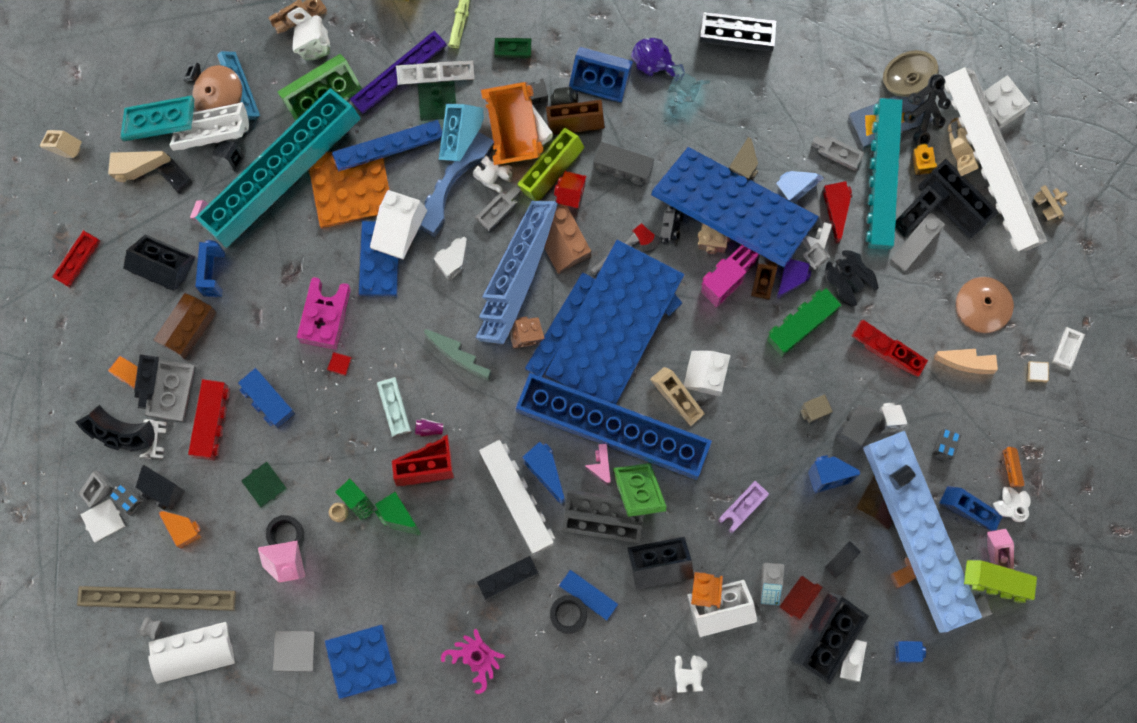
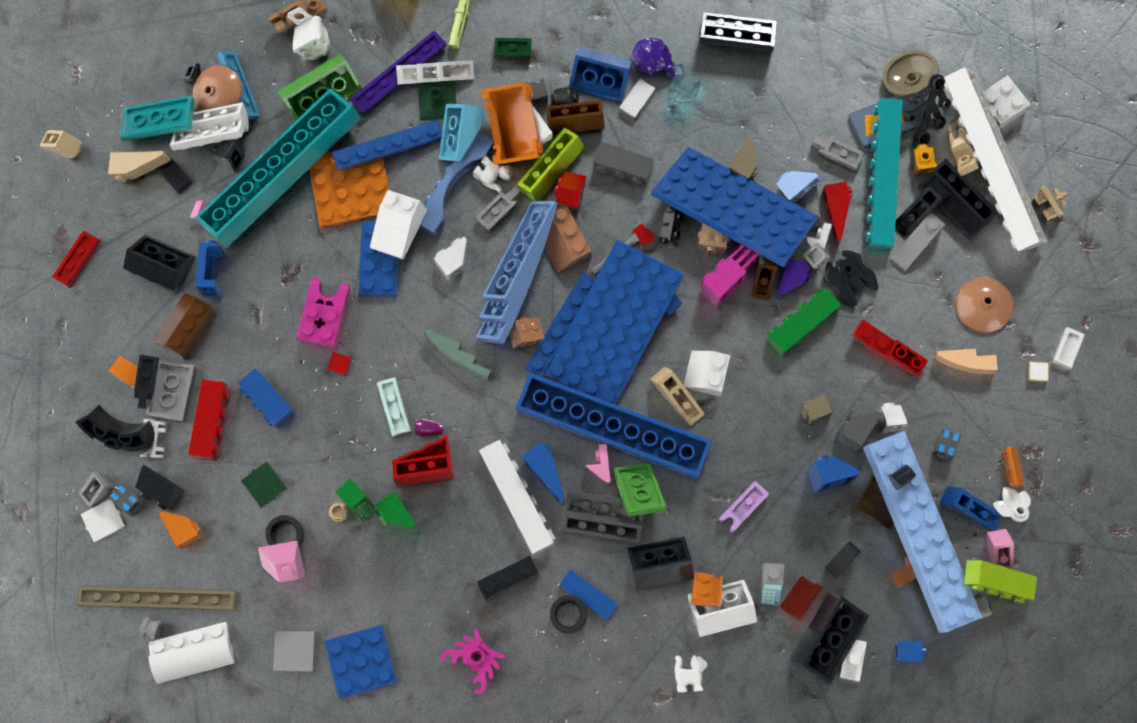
none -> white tile [619,79,655,119]

